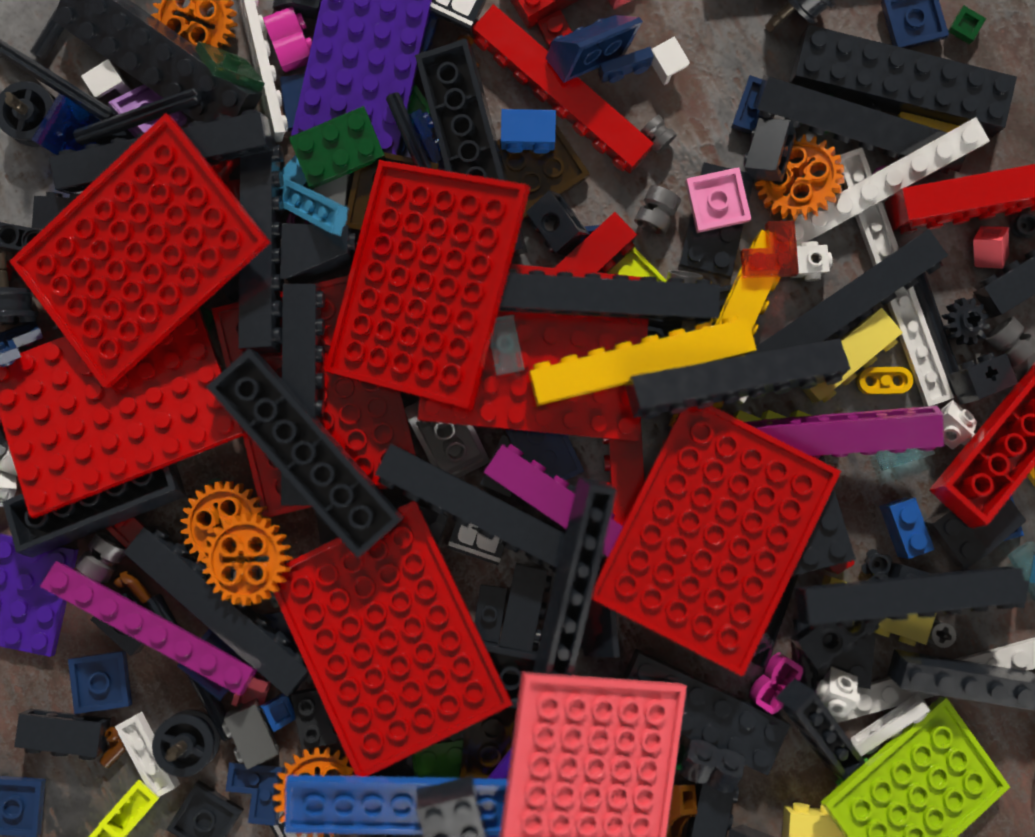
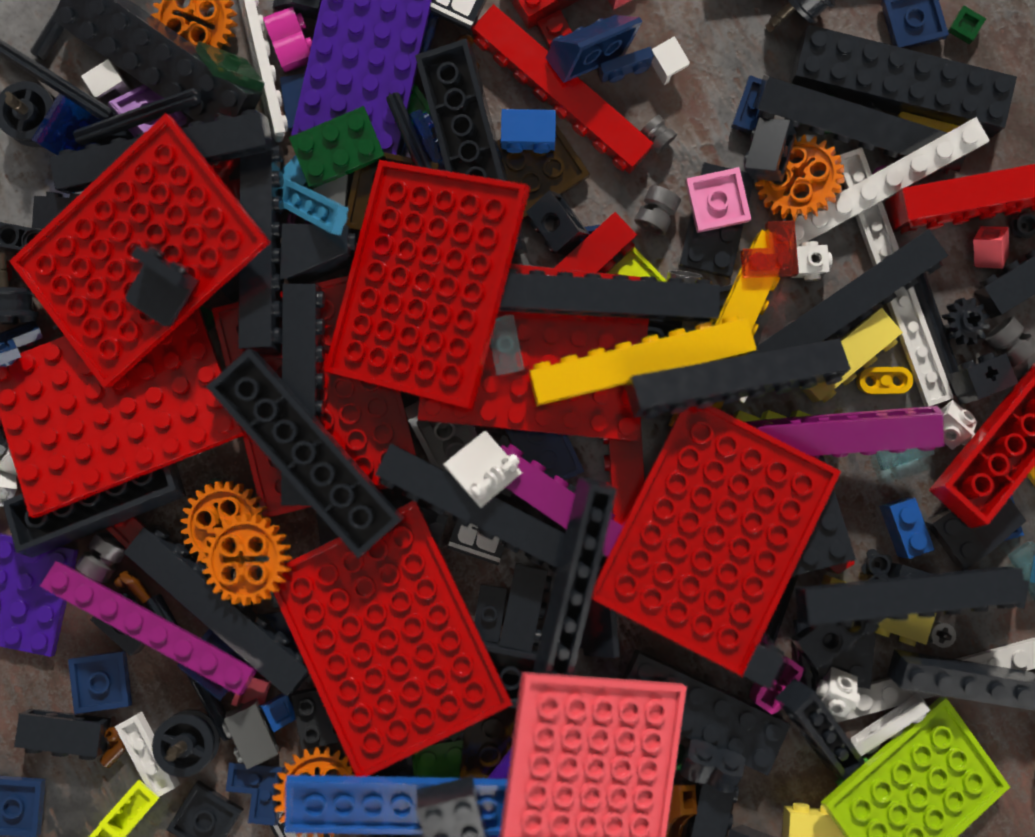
none -> black bracket [125,246,199,327]
none -> white hinge [443,430,522,508]
none -> black brick [743,643,788,691]

